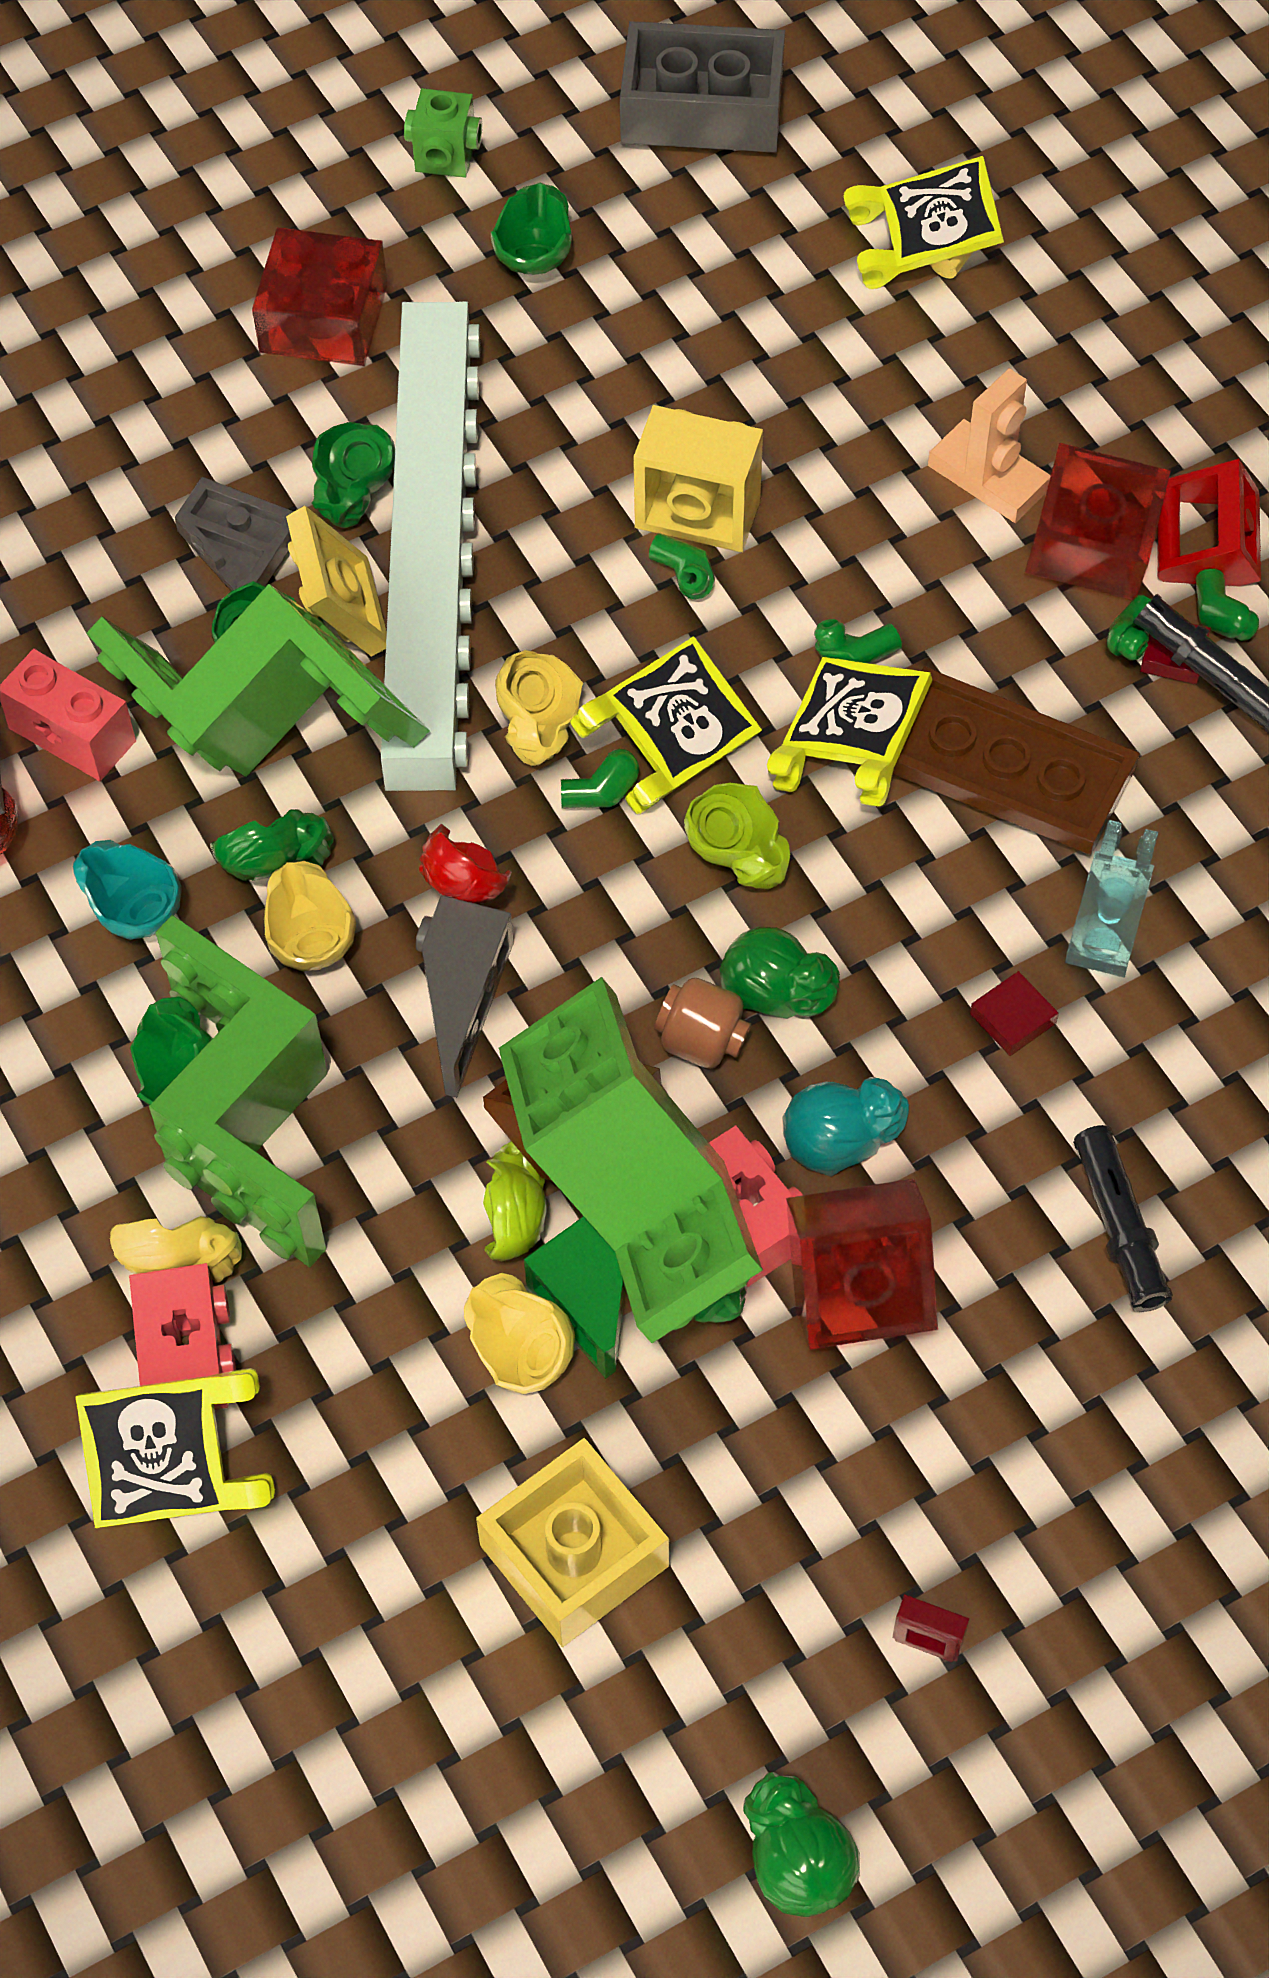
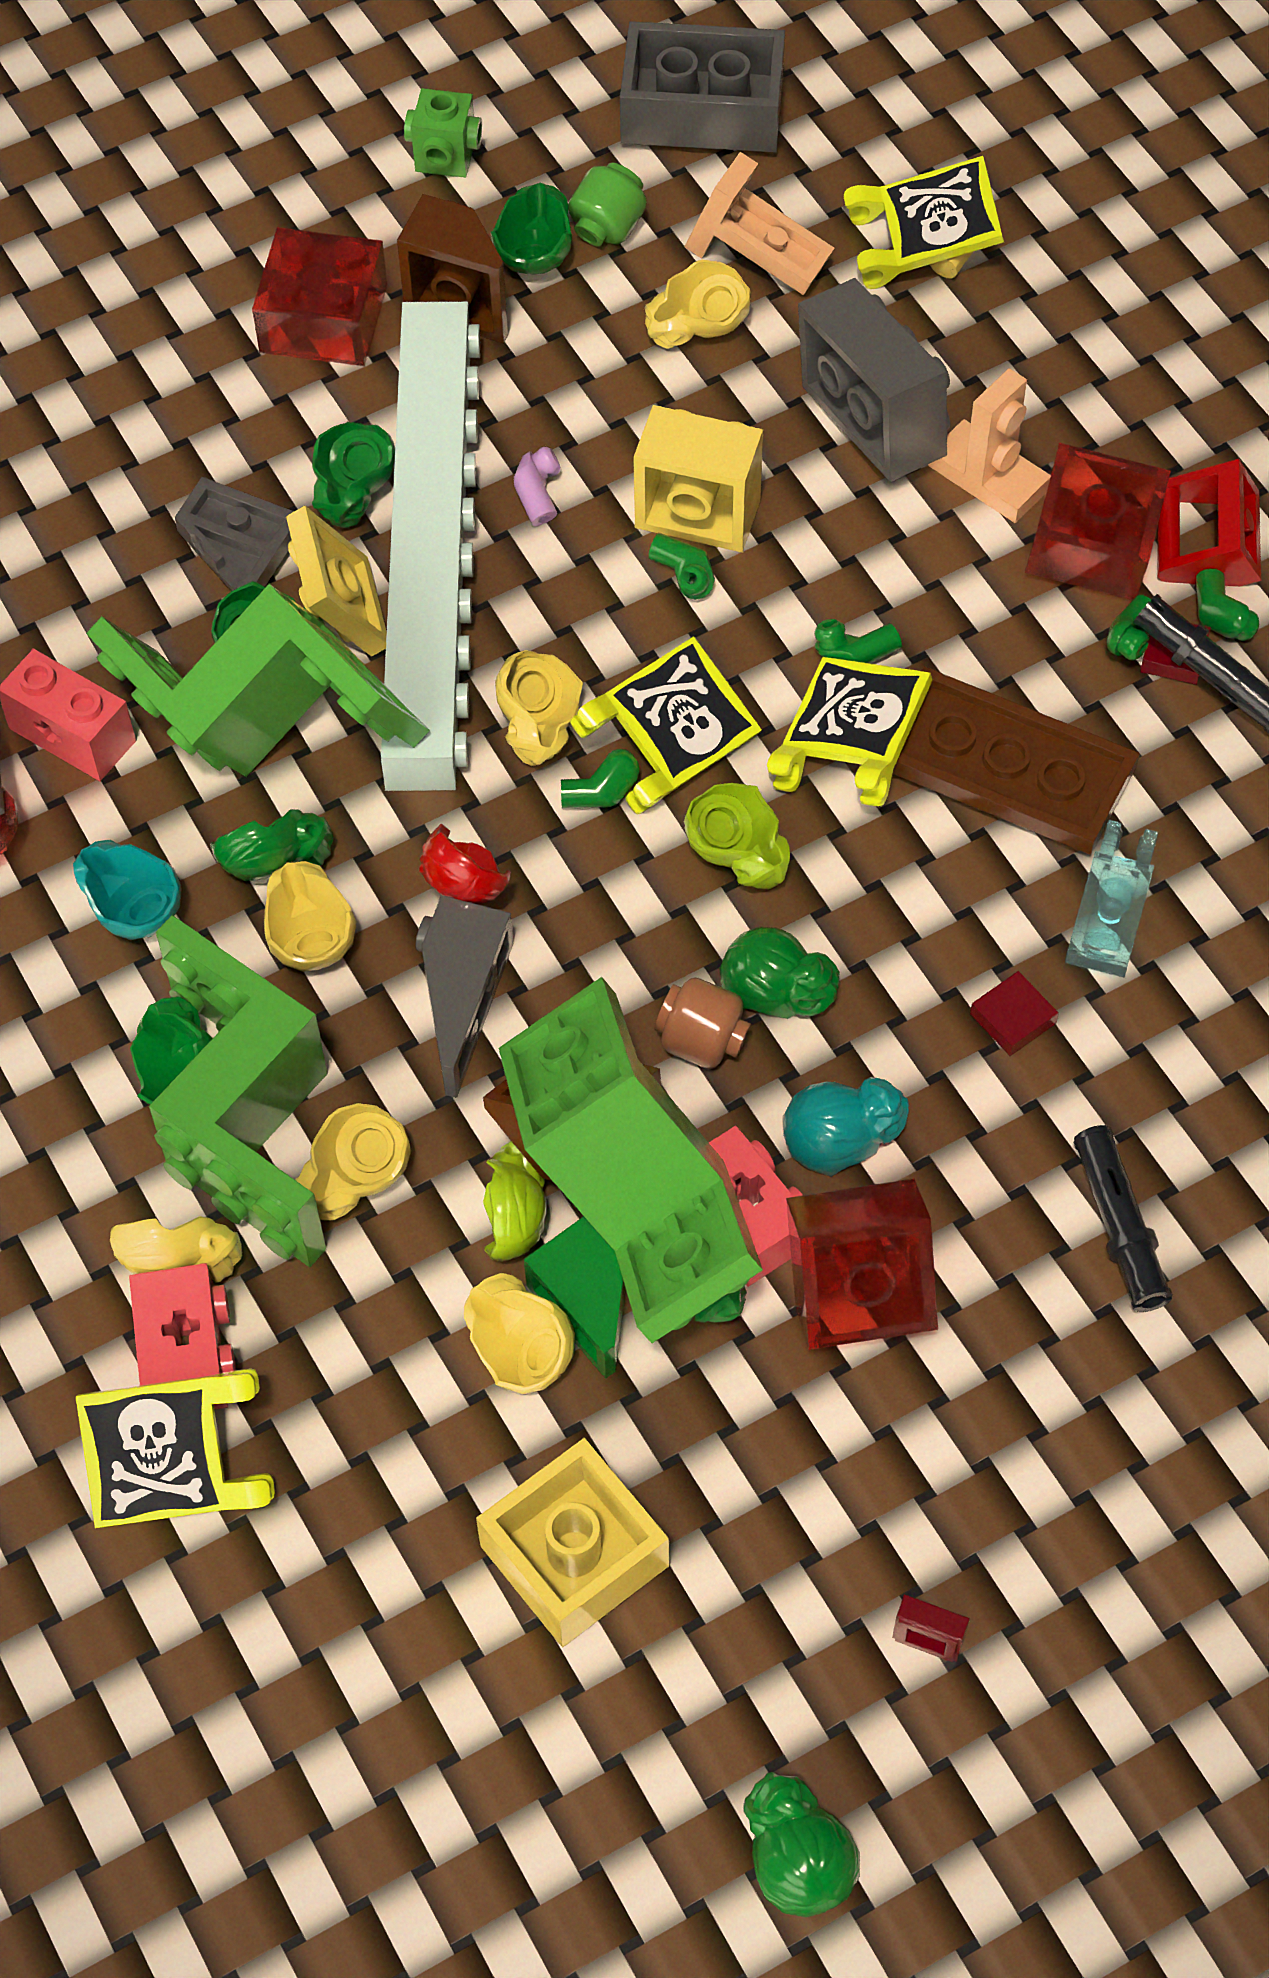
none -> light yellow hair [295,1103,411,1220]
none -> reddish brown slope [397,194,508,344]
none -> lavender arm [514,447,561,526]
none -> bright green head [568,163,647,246]
none -> light yellow hair [645,259,751,349]
none -> light nougat bracket [684,152,834,295]
none -> dark grey brick [798,278,950,482]

